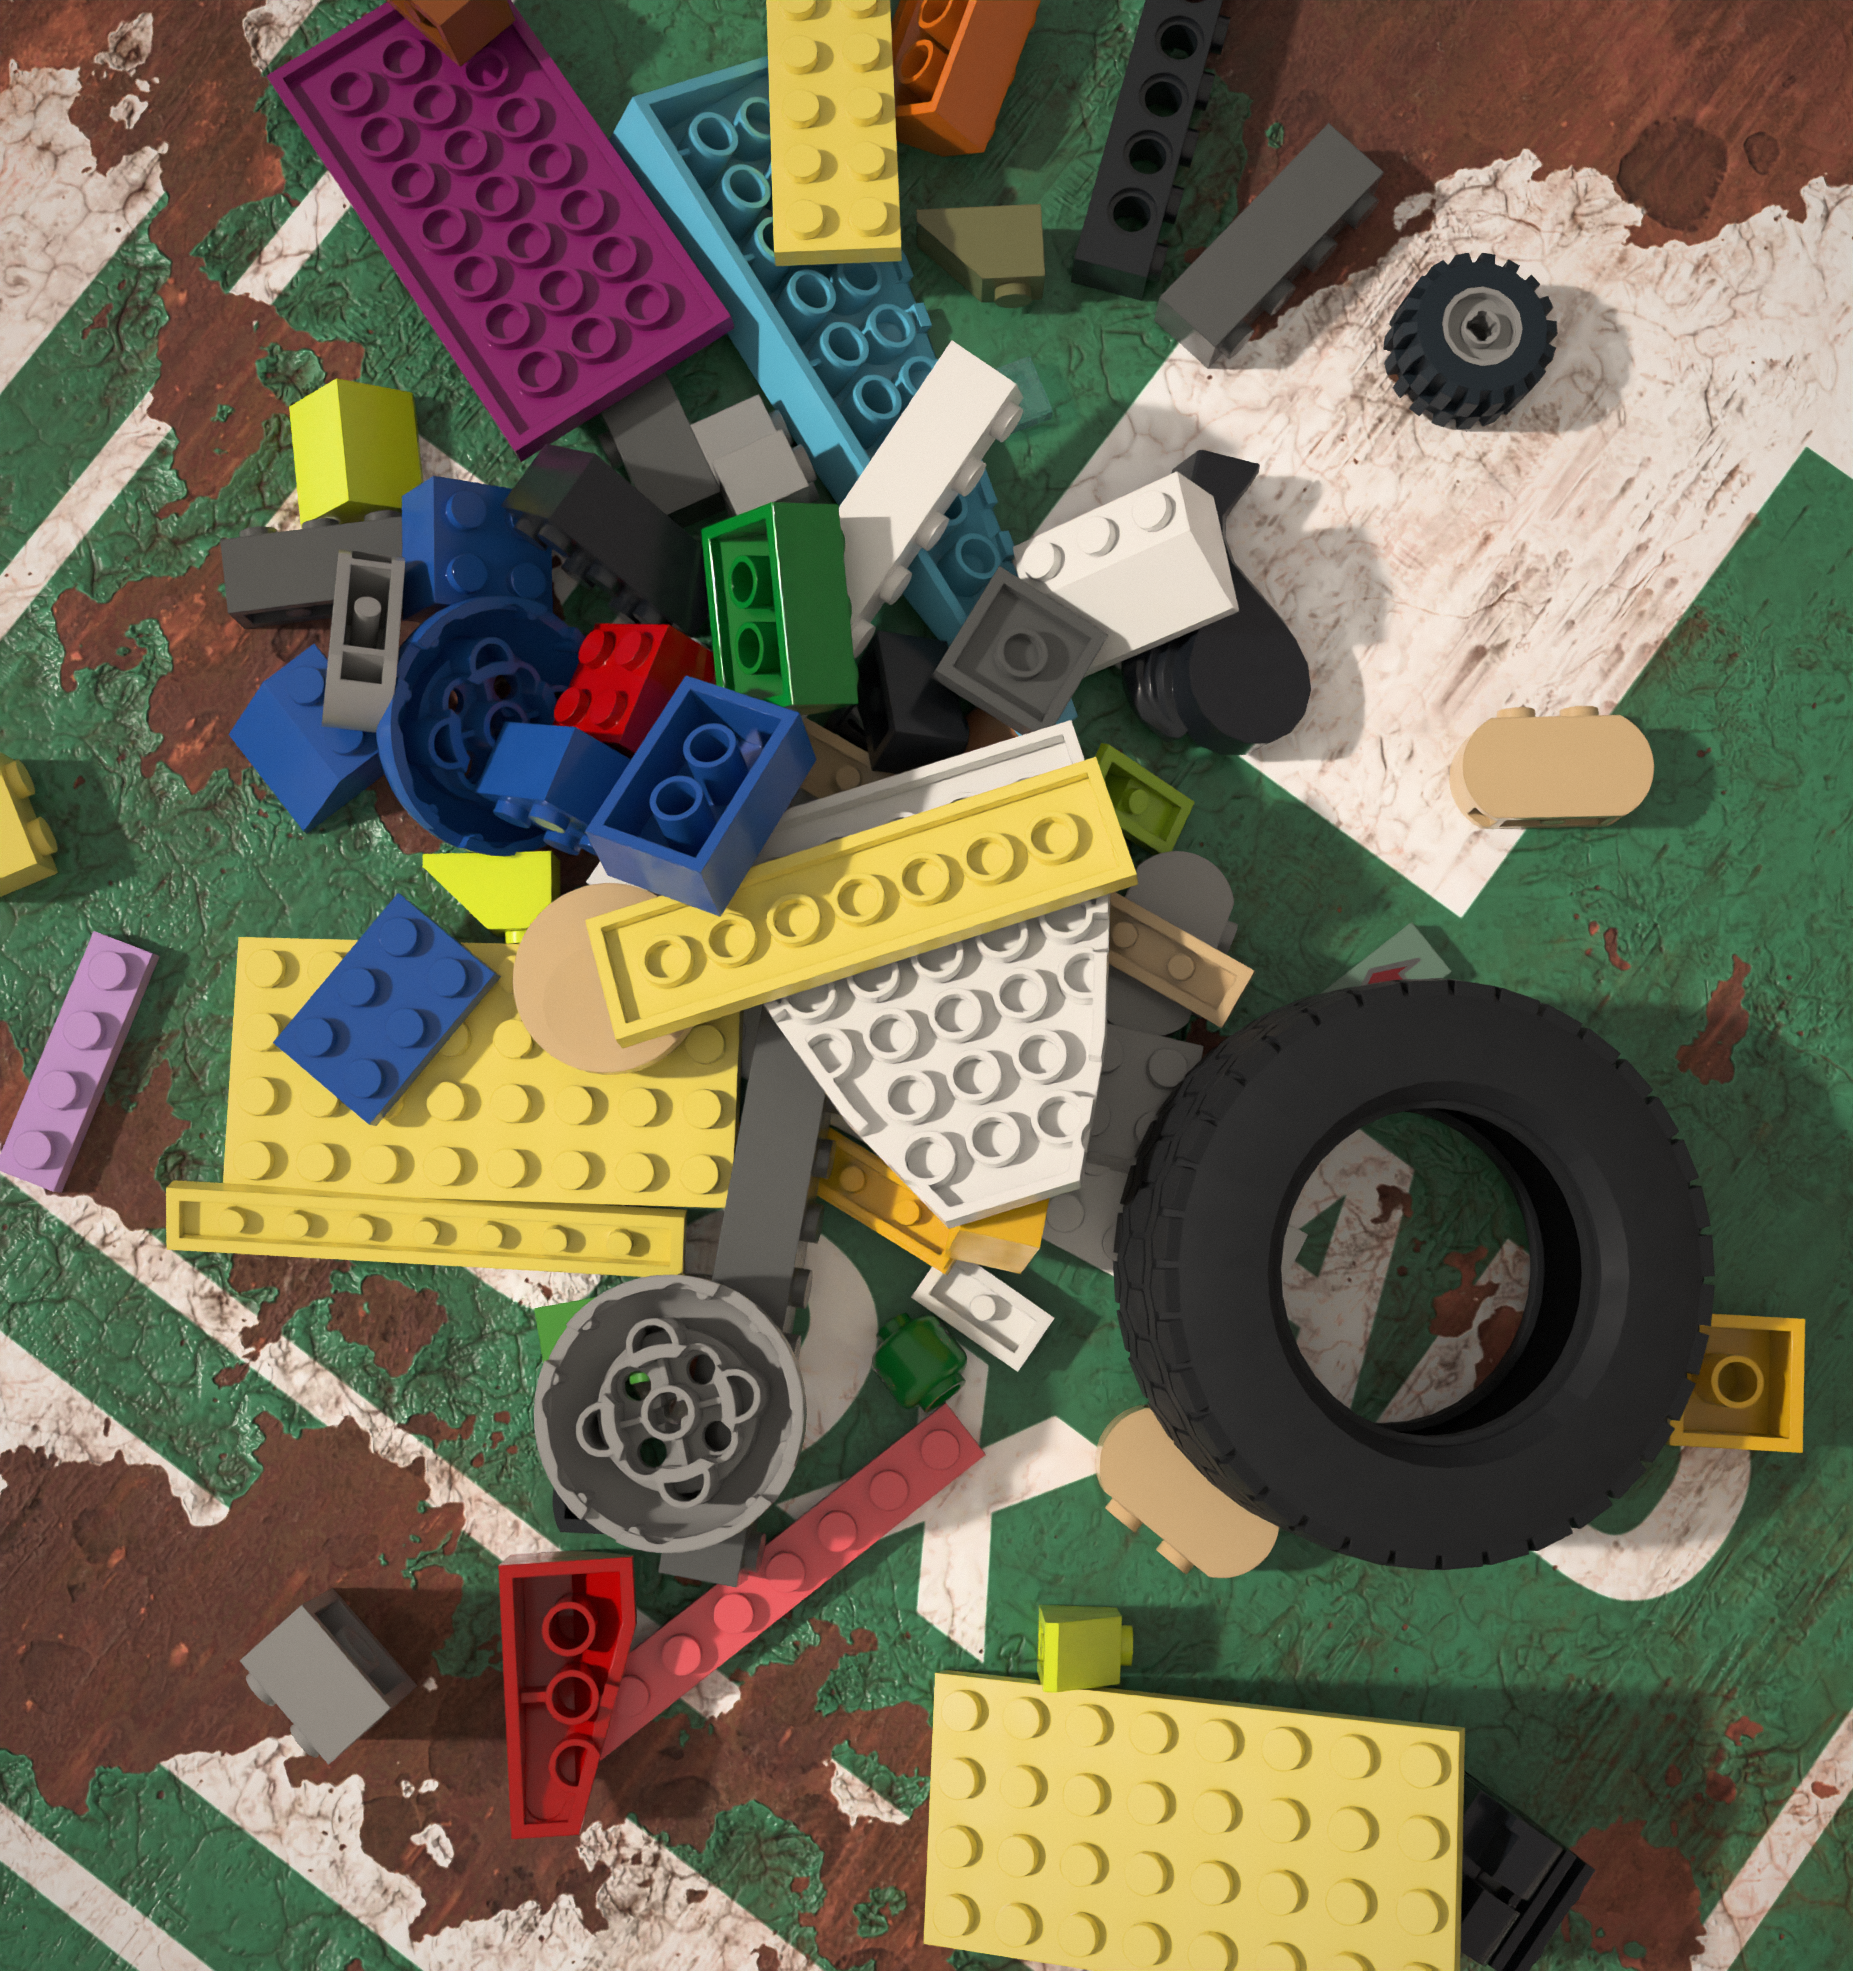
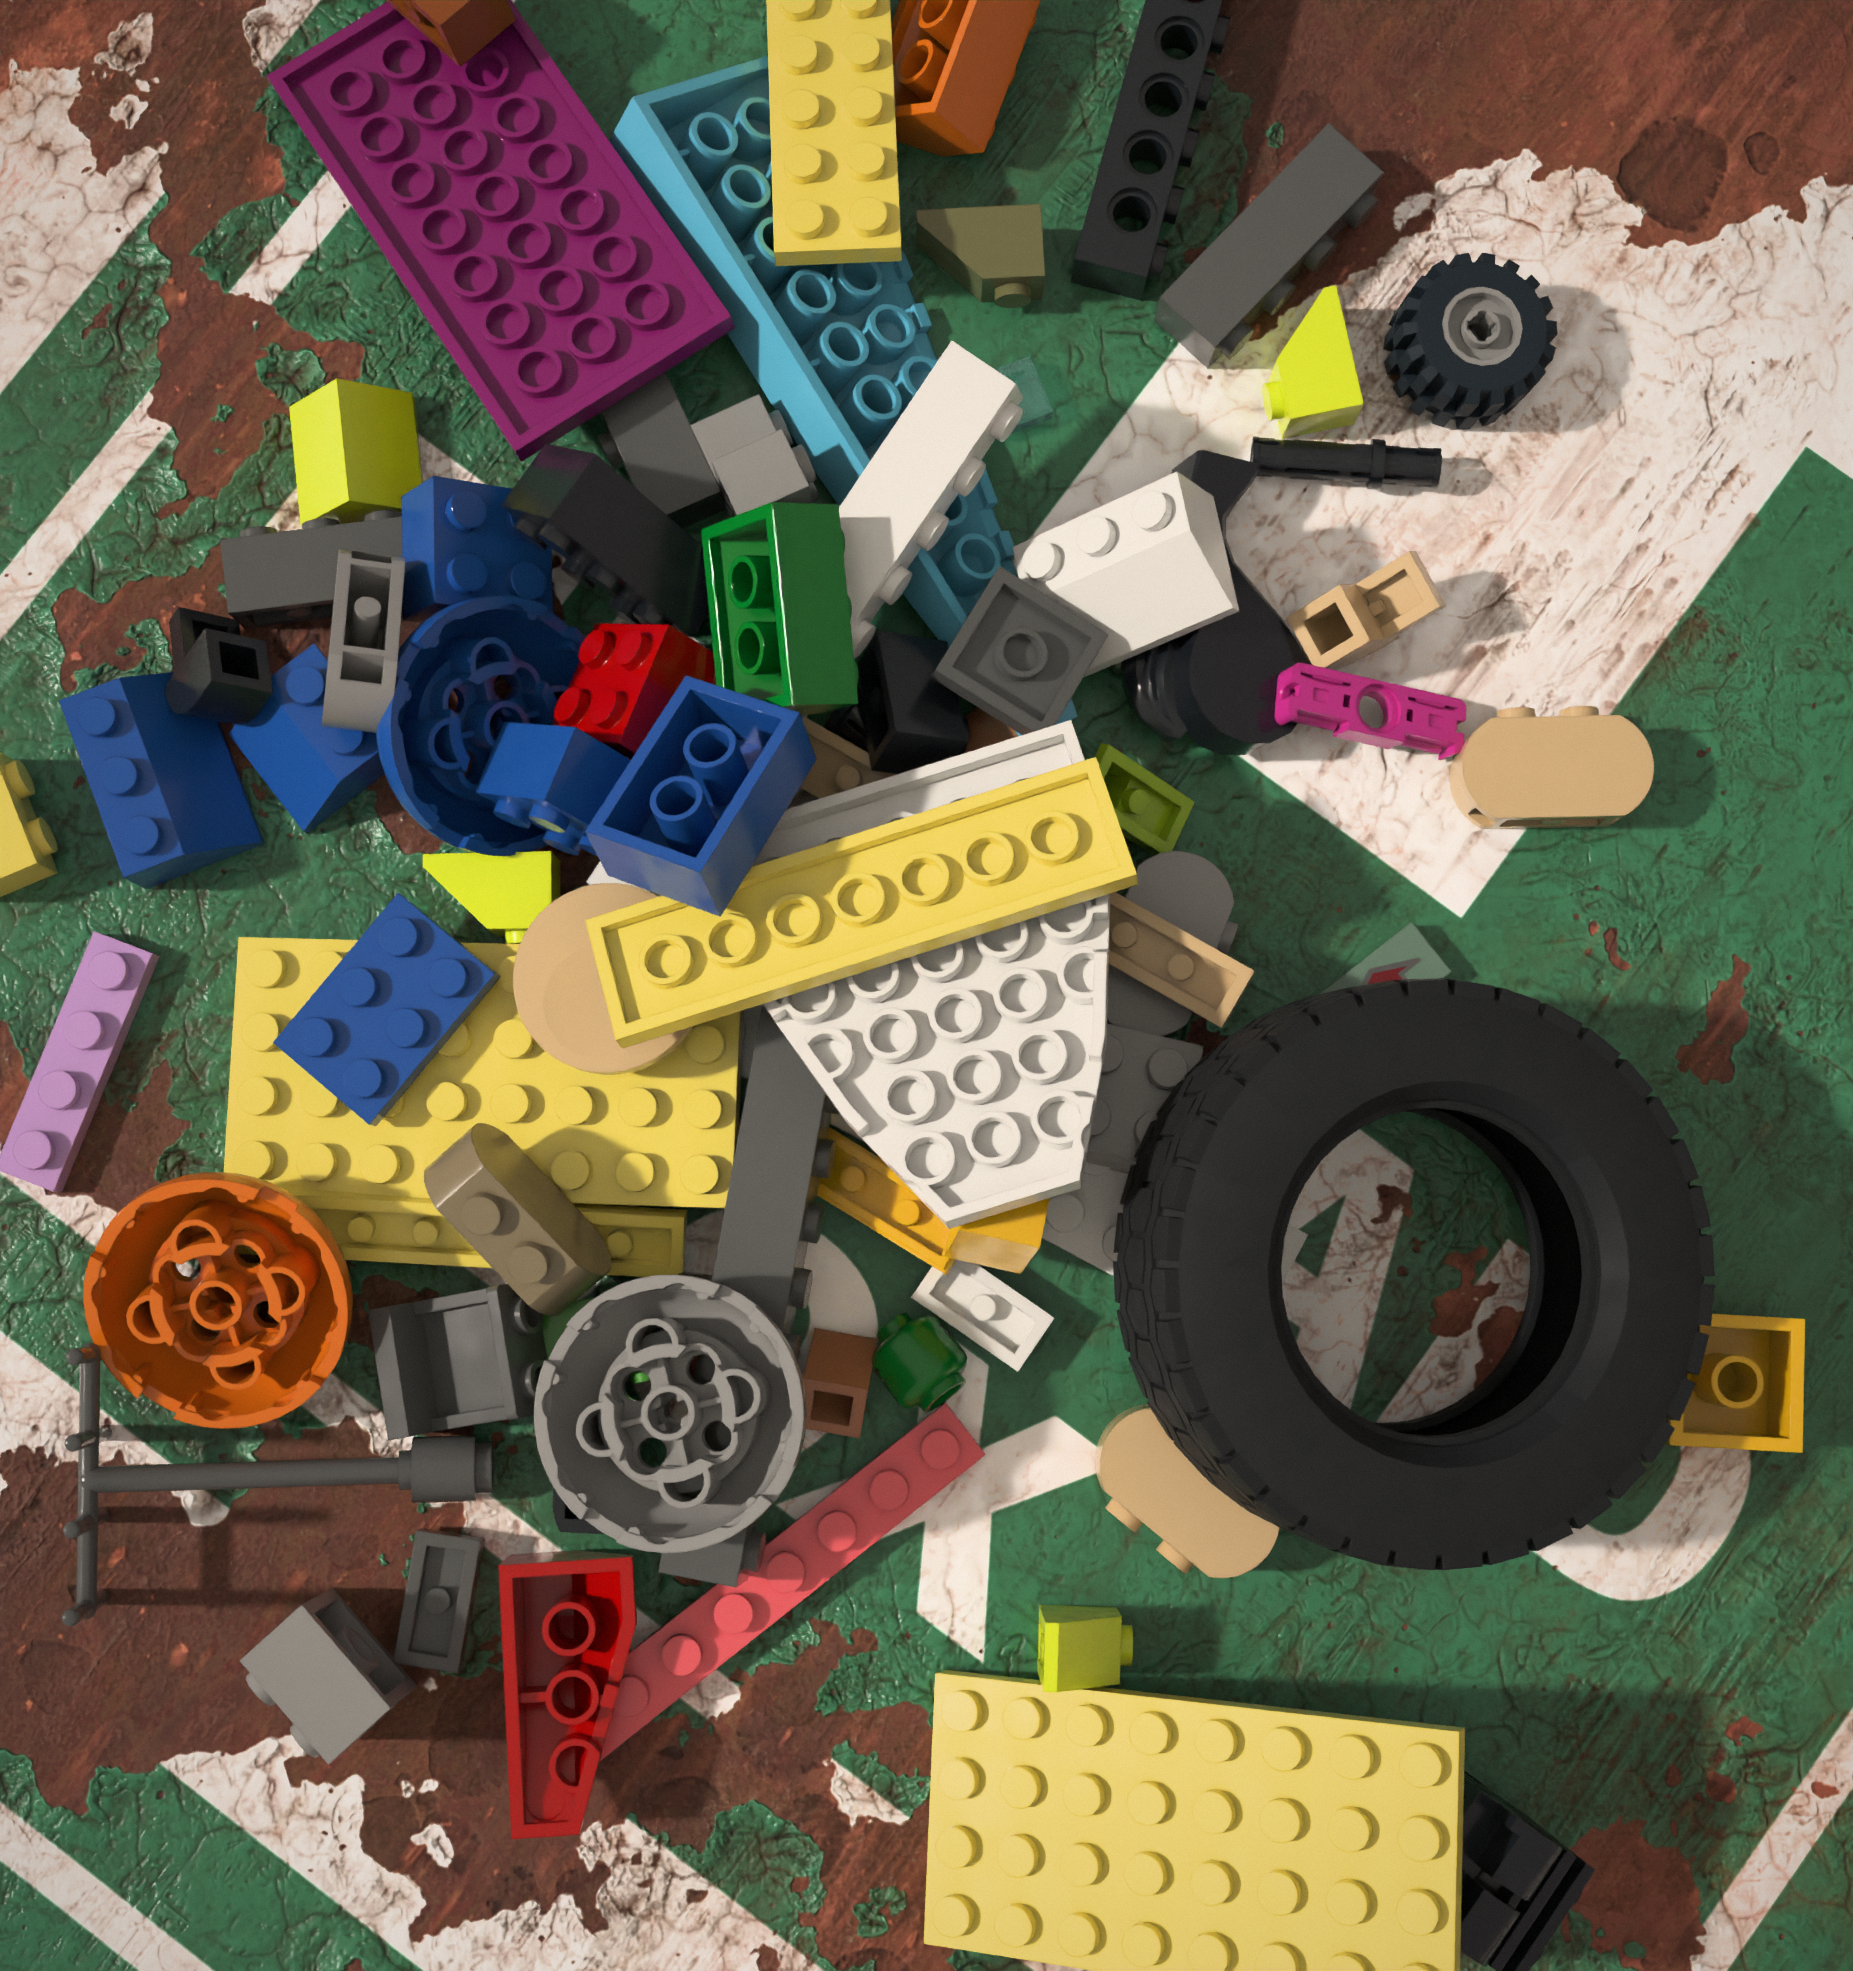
none -> blue slope [59,672,265,889]
none -> dark grey piece [62,1343,493,1627]
none -> orange brick [83,1172,353,1429]
none -> black brick [165,607,273,726]
none -> dark grey panel [368,1284,547,1440]
none -> dark grey plate [393,1528,485,1673]
none -> dark tan brick [424,1123,611,1316]
none -> nougat brick [803,1328,878,1438]
none -> black pin [1250,436,1442,490]
none -> neon yellow slope [1262,285,1364,439]
none -> dark pink piece [1274,663,1466,760]
none -> tan brick [1286,551,1446,670]

